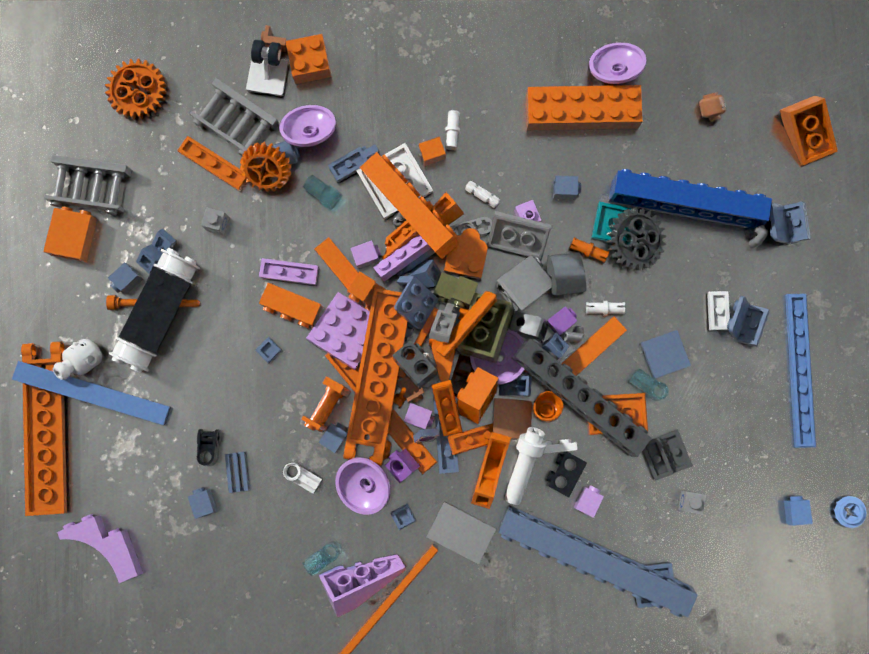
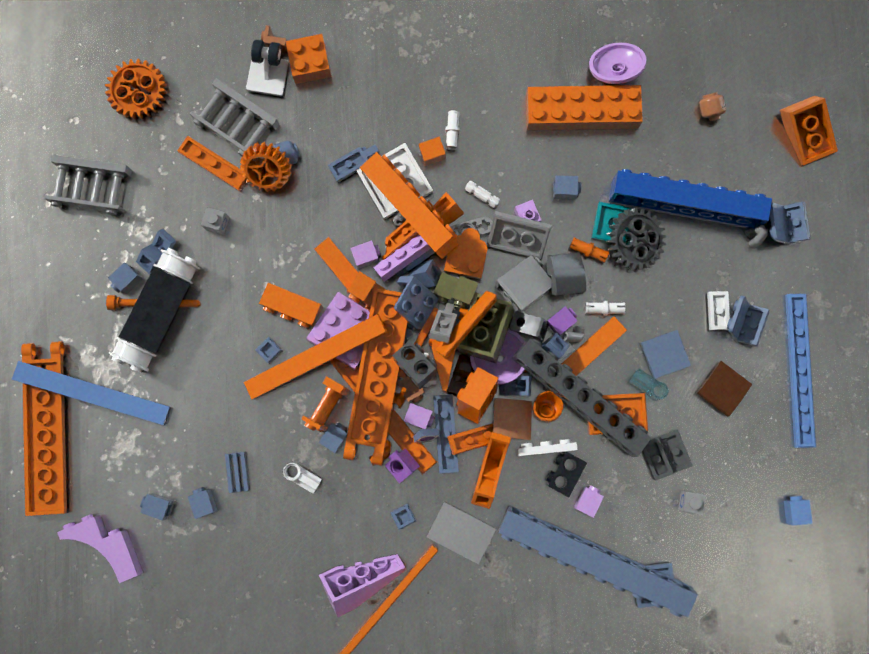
orange brick [43,206,97,263] -> none
white piece [53,339,102,380] -> none
black piece [196,429,220,466] -> none
lavender plate [259,258,319,285] -> none
lavender dish [279,105,336,147] -> none
clear light blue piece [302,541,341,576] -> none
clear light blue piece [303,174,343,210] -> none
lavender dish [335,457,390,515] -> none
orange tile [431,380,463,436] -> none
white piece [504,427,546,505] -> none
light blue gear [834,496,867,528] -> none
none -> sand blue brick [140,493,174,520]
none -> orange tile [244,314,387,399]
none -> reddish brown slope [697,361,752,417]

